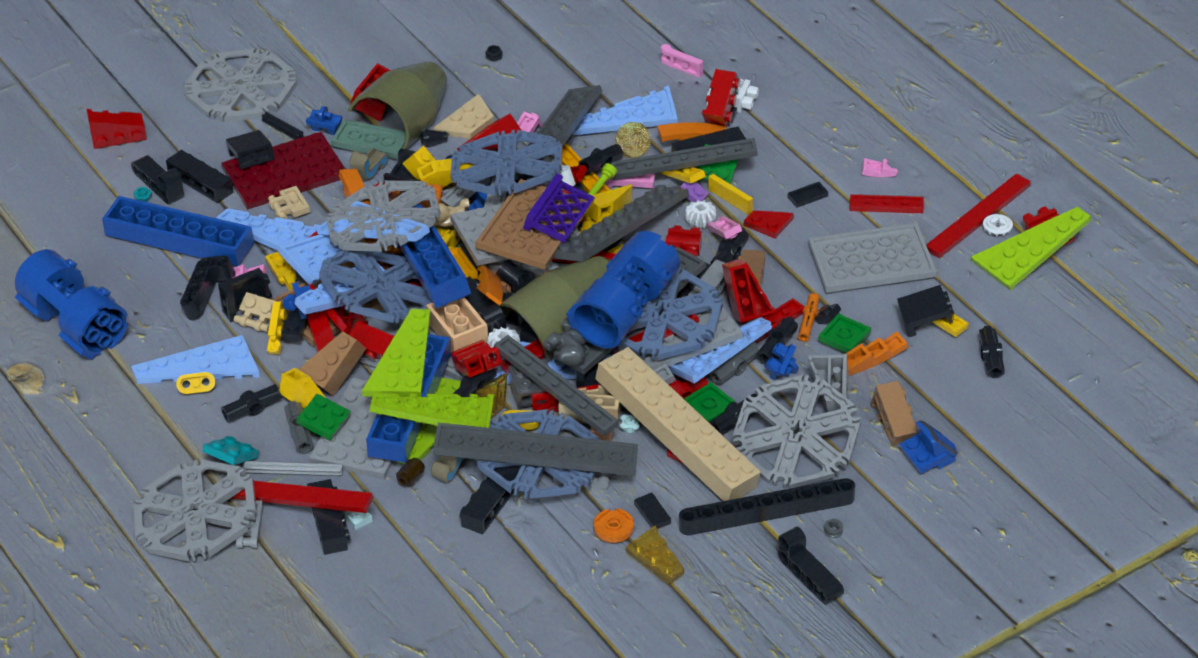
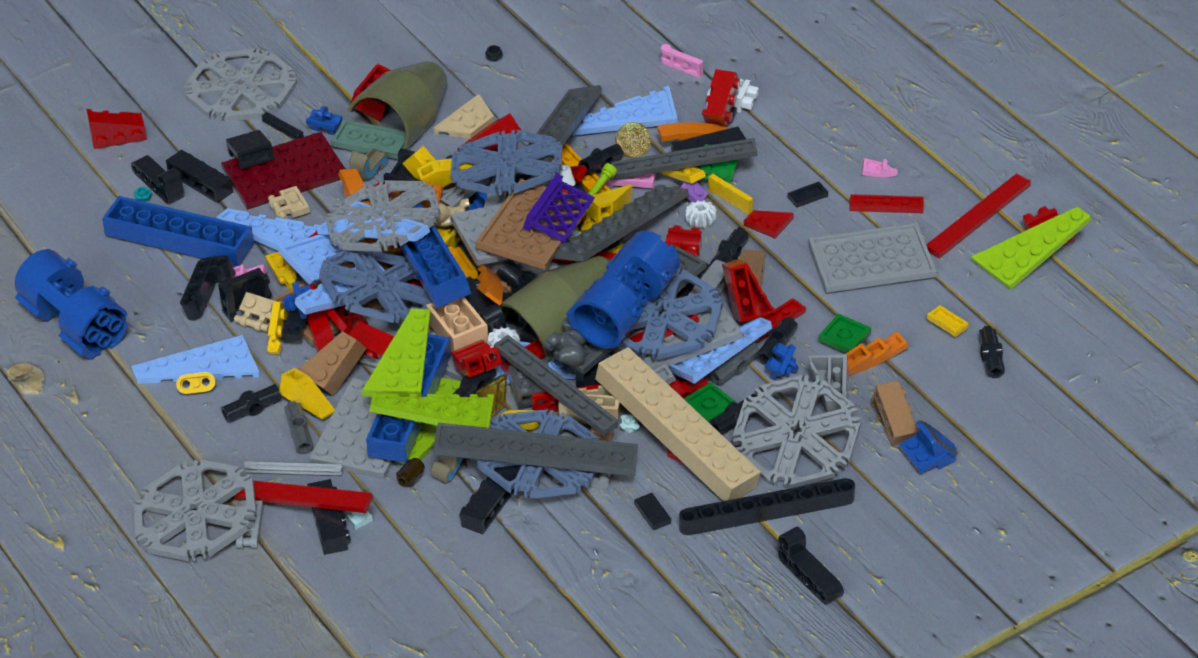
teal plate [202,436,259,465] -> none
green plate [296,394,351,441] -> none
black cone [420,129,448,147] -> none
bright pink bracket [517,111,543,133] -> none
orange plate [593,508,634,543] -> none
clear yellow wing [626,526,684,585] -> none
bright pink plate [706,216,742,239] -> none
orange pin [798,293,820,342] -> none
black plate [815,303,841,324] -> none
dark grey bush [824,519,843,538] -> none
black panel [897,285,955,337] -> none
white gear [983,214,1013,237] -> none

